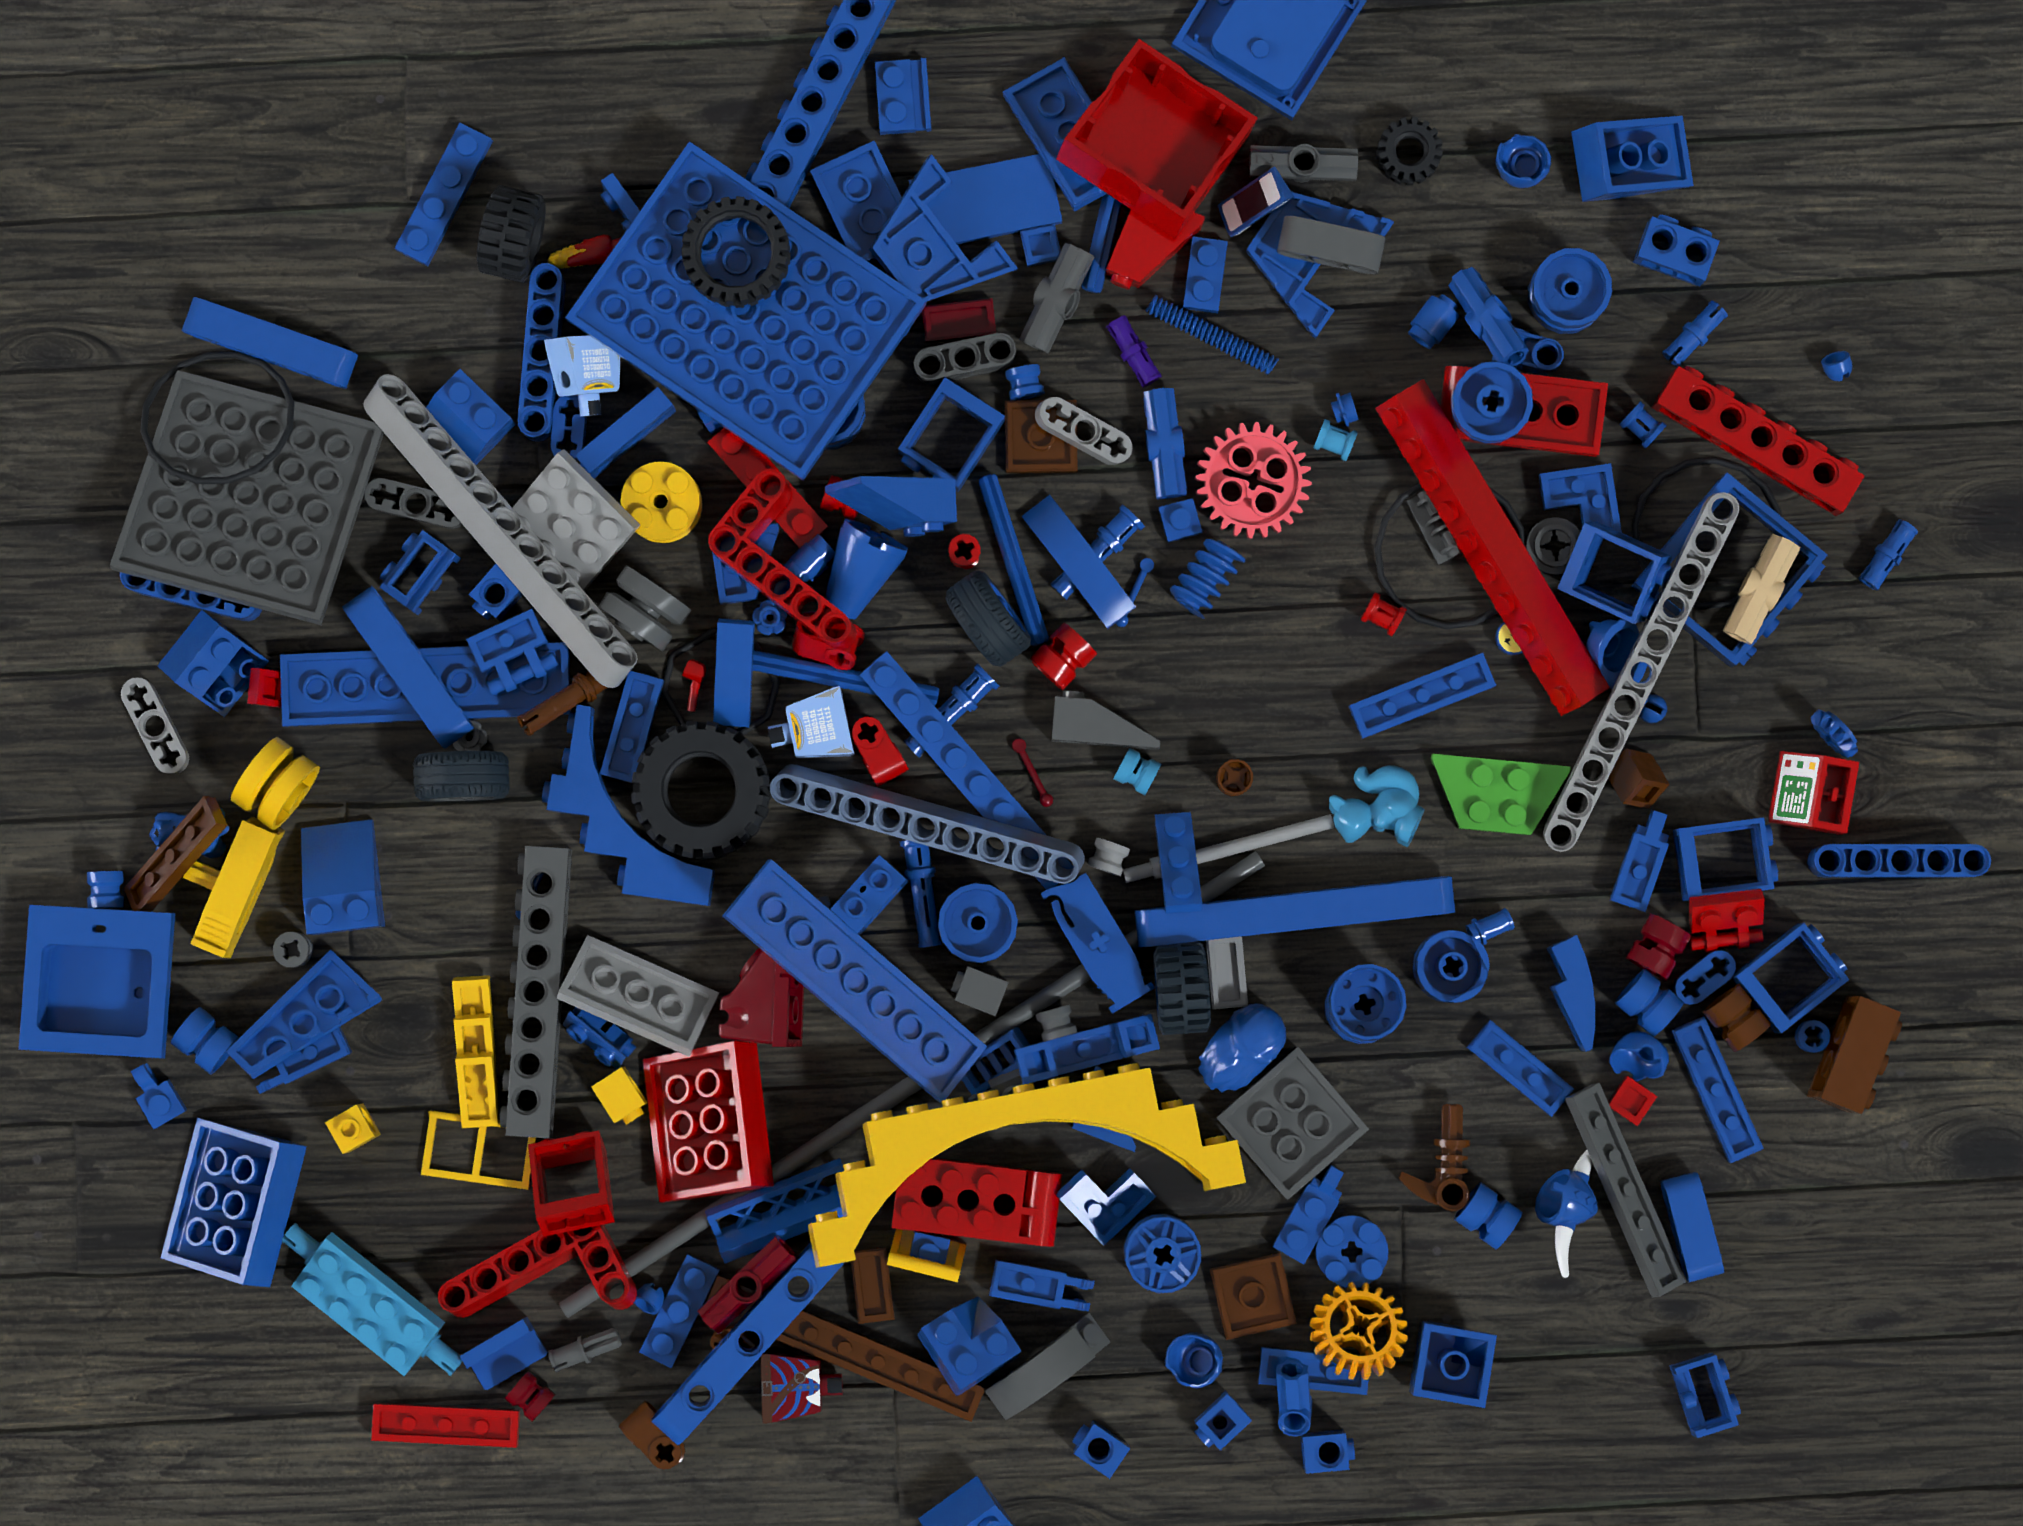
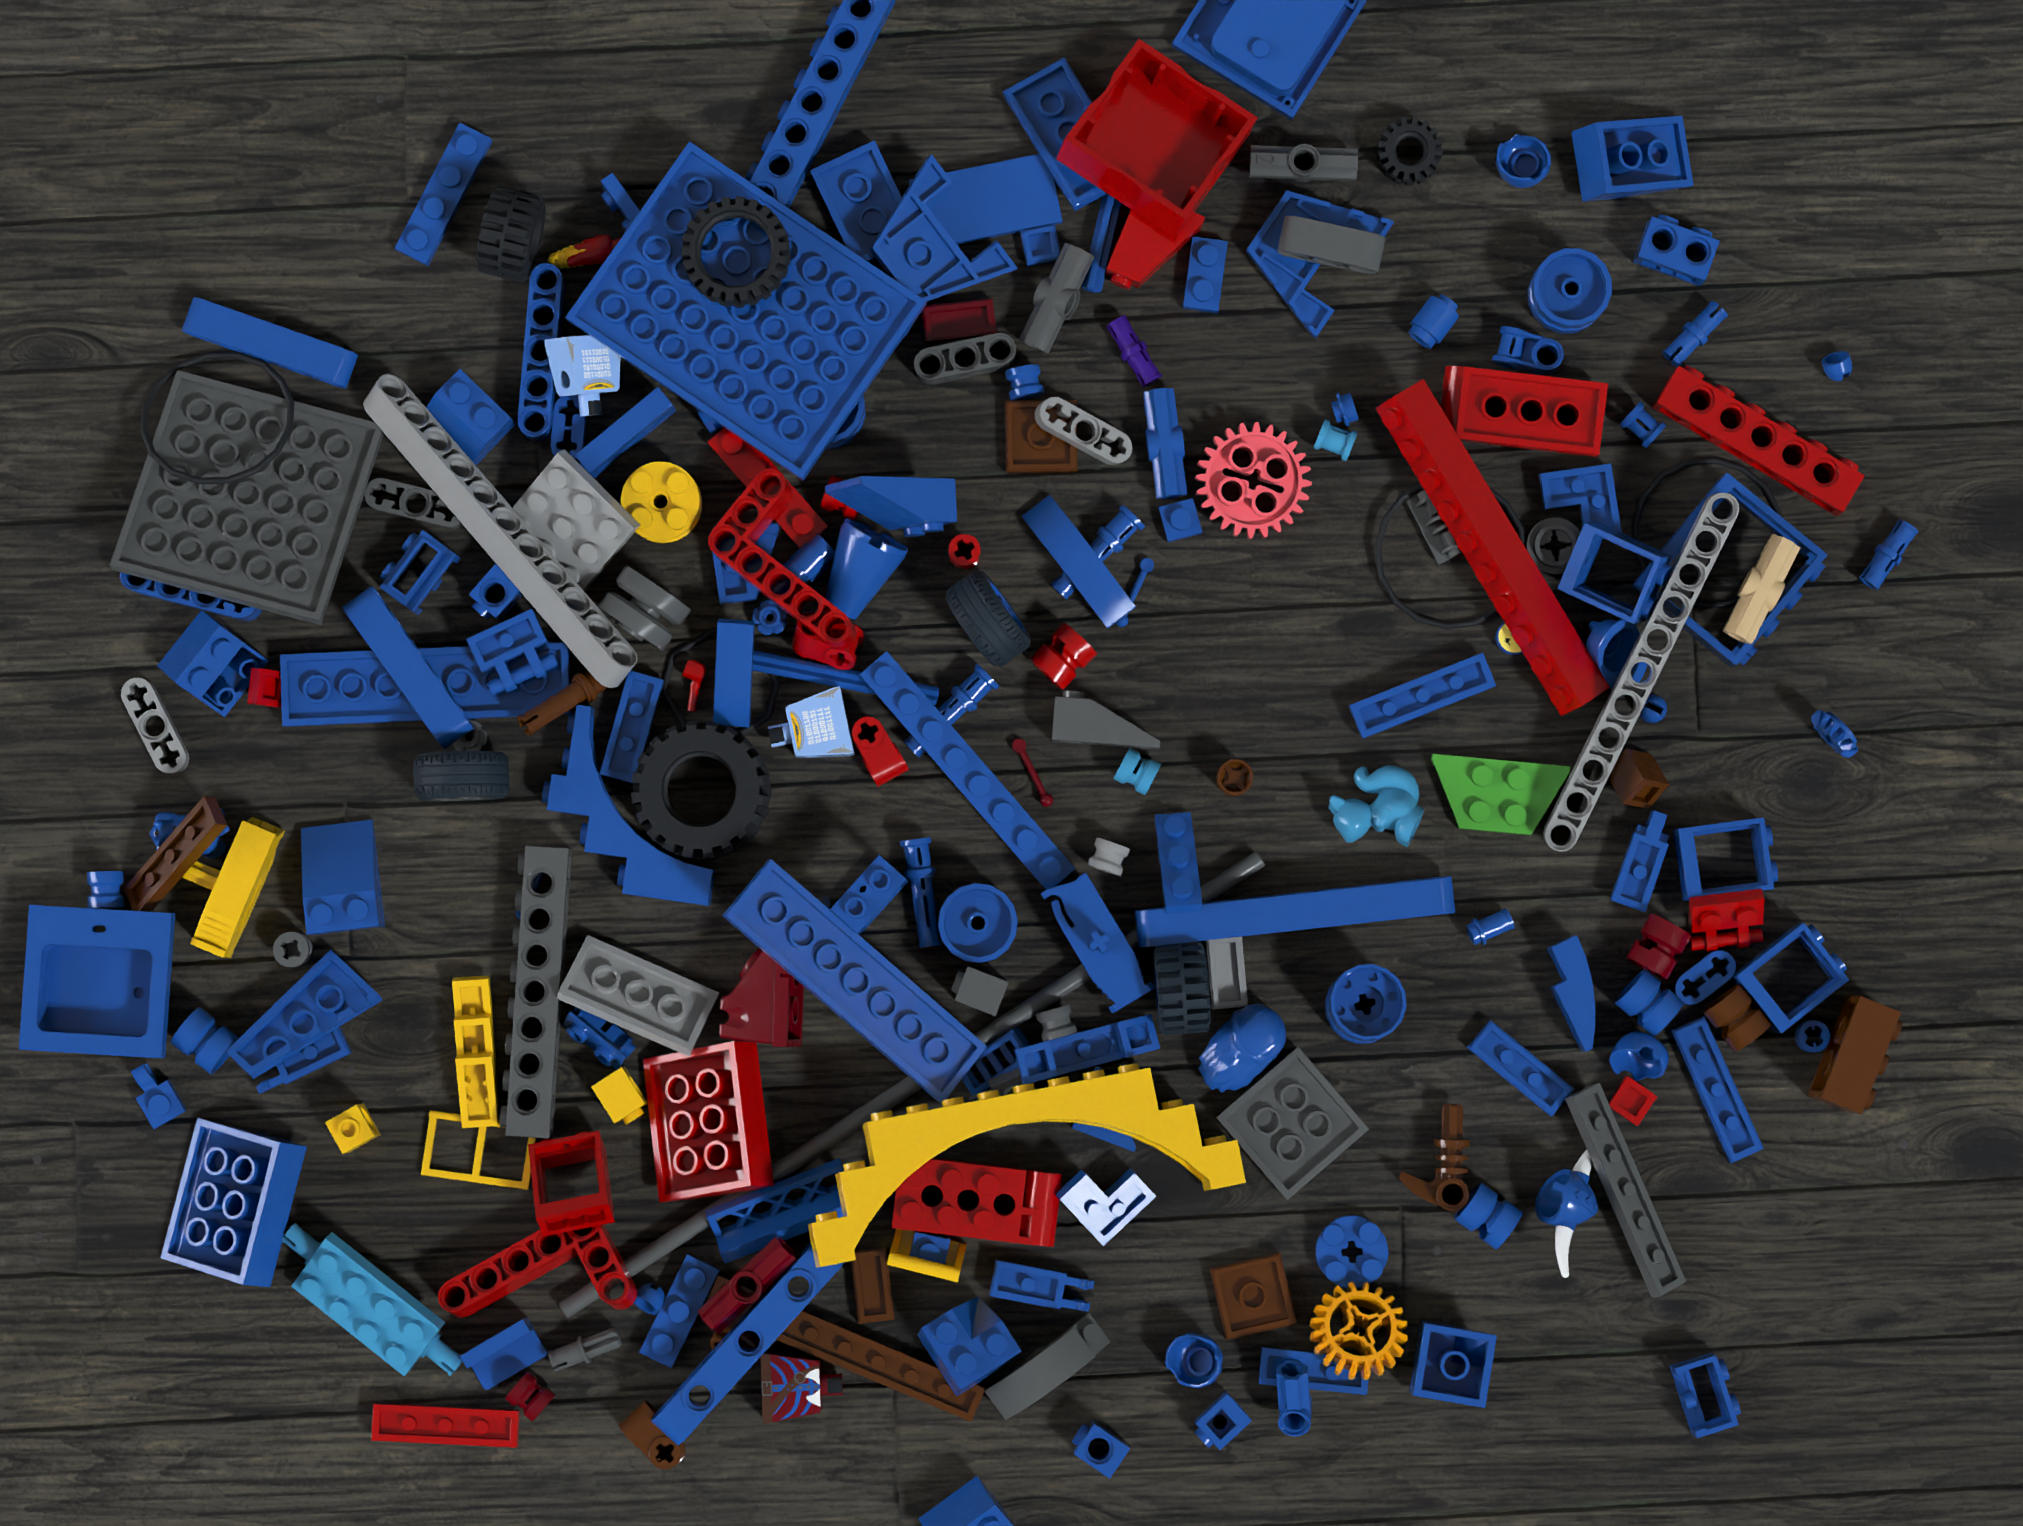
yellow wheel [231,737,320,830] -> none
sand blue beam [770,764,1085,884] -> none
blue plate [875,58,931,135] -> none
blue window [898,377,1005,492] -> none
blue axle [979,474,1049,646] -> none
light grey bar [1123,814,1334,883] -> none
blue wheel [1124,1213,1201,1293] -> none
blue piece [1145,295,1279,375] -> none
blue piece [1170,539,1246,619] -> none
slope [1218,166,1294,237] -> none
blue hinge [1272,1165,1344,1265] -> none
blue brick [1300,1429,1355,1474] -> none
red bush [1360,592,1407,637] -> none
blue brick [1413,930,1490,1003] -> none
blue piece [1448,267,1529,366] -> none
blue wheel [1451,361,1533,444] -> none
blue beam [1661,1172,1724,1283] -> none
slope [1768,751,1859,835] -> none
blue beam [1807,844,1991,878] -> none

